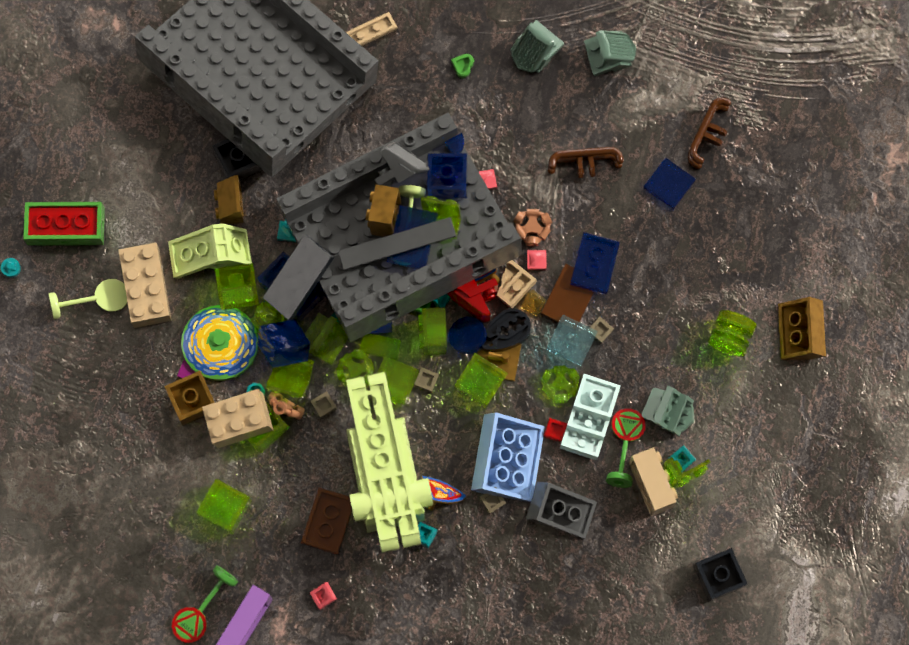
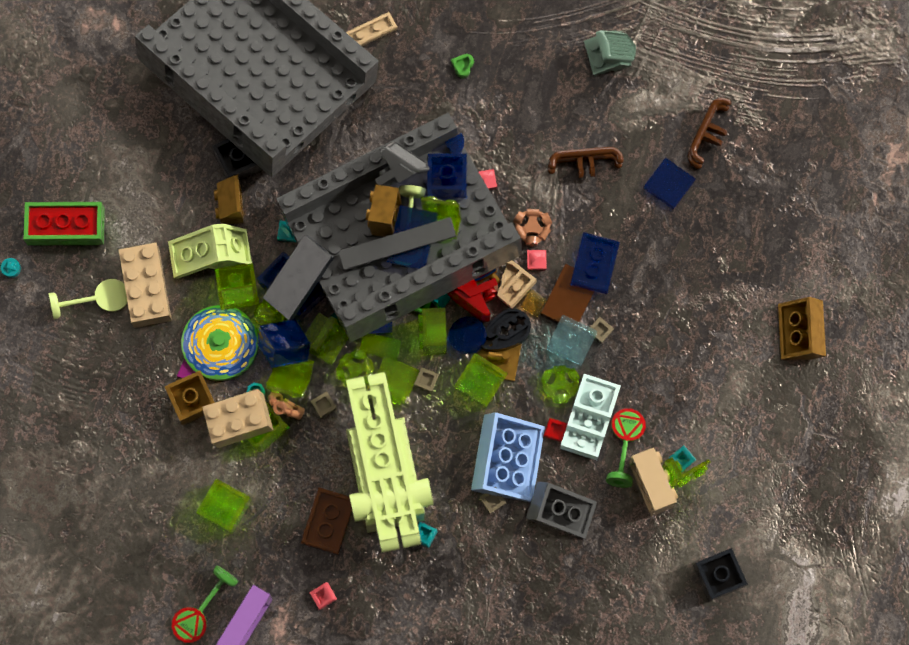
shield [421,476,466,511] -> none
sand green piece [510,20,564,73] -> none
sand green piece [642,386,694,436] -> none
clear neon green wheel [708,310,757,357] -> none

